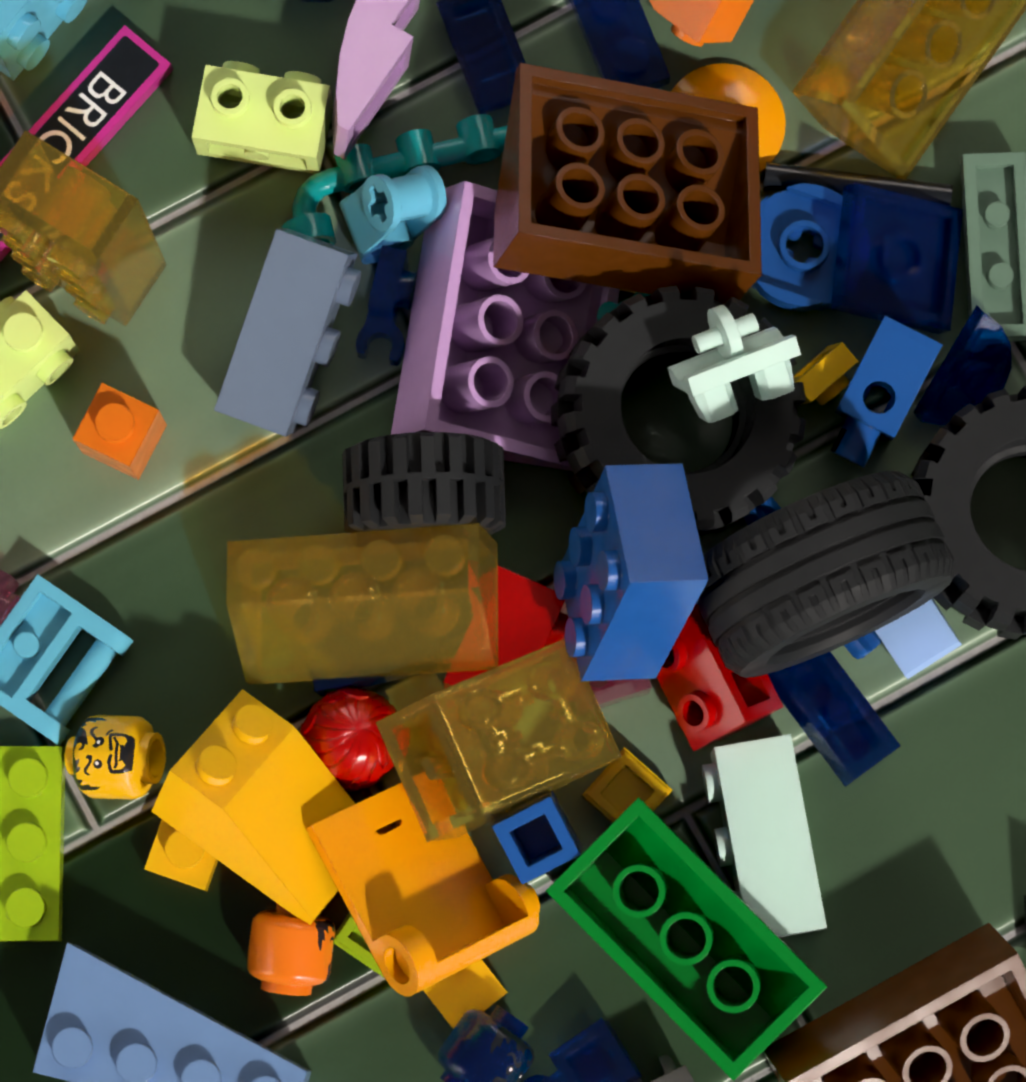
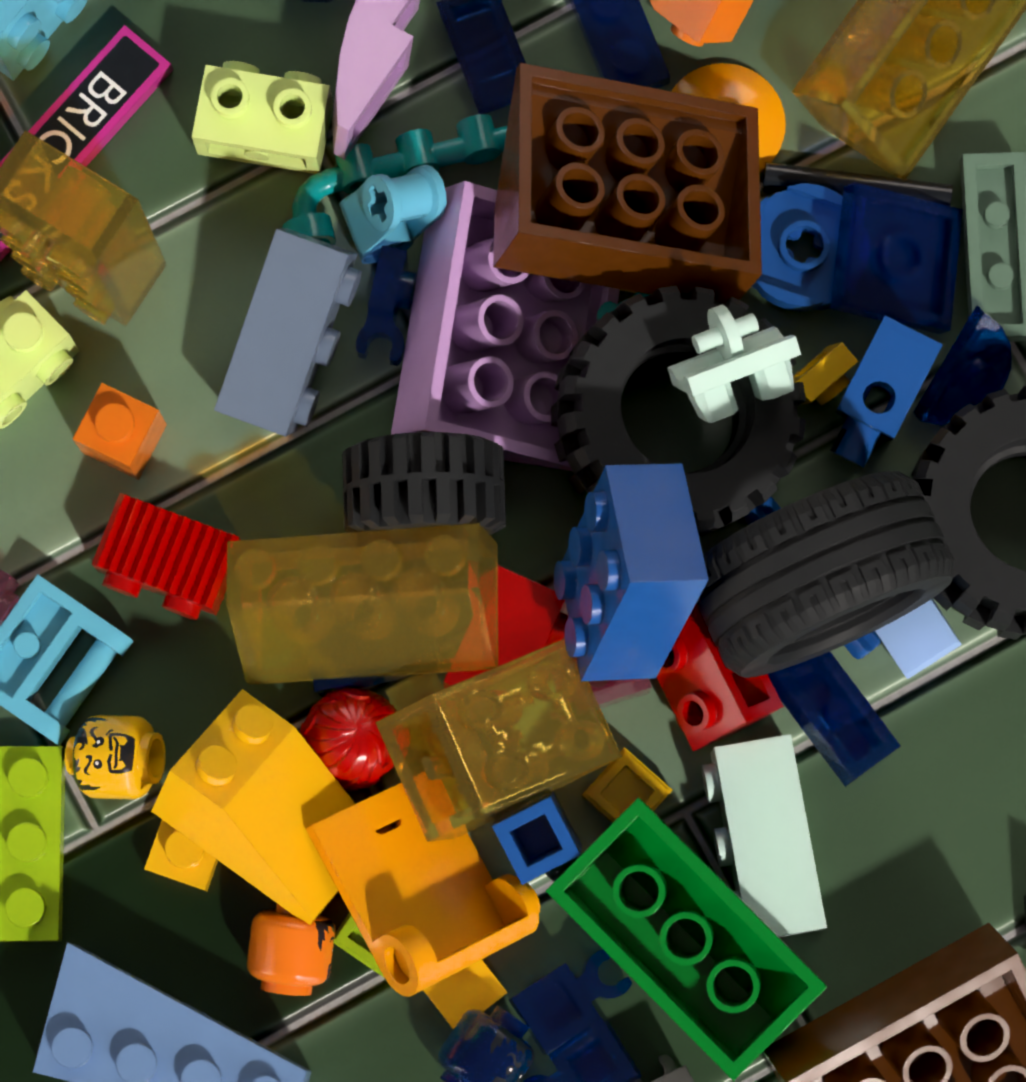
none -> red brick [92,493,244,620]
none -> clear blue plate [509,949,632,1055]

